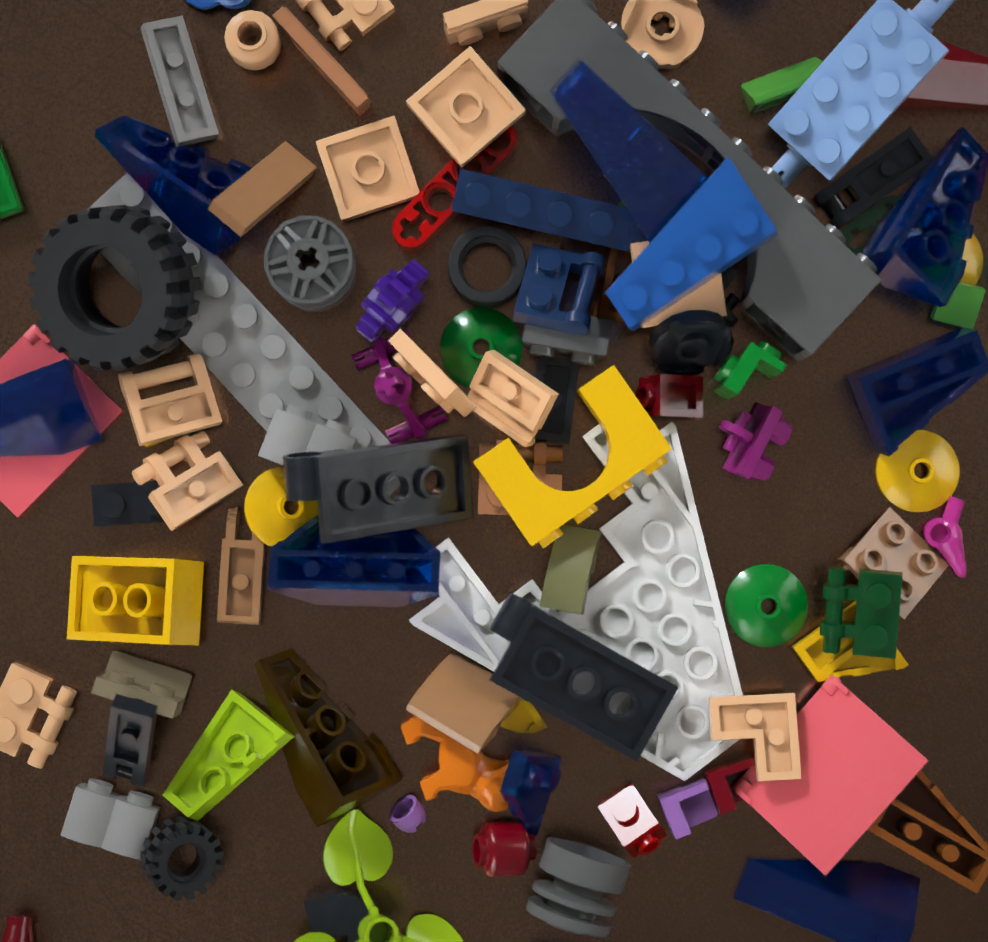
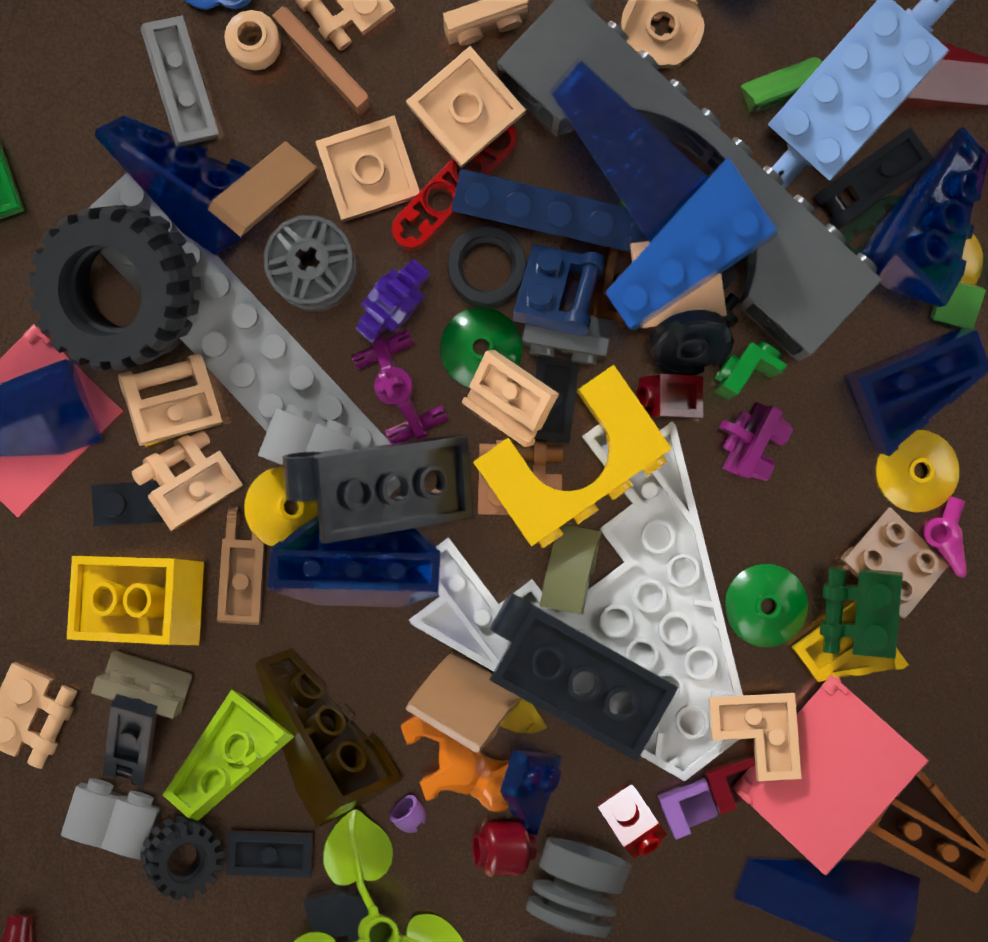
light nougat plate [388,329,477,417] -> none
none -> black plate [226,830,313,878]

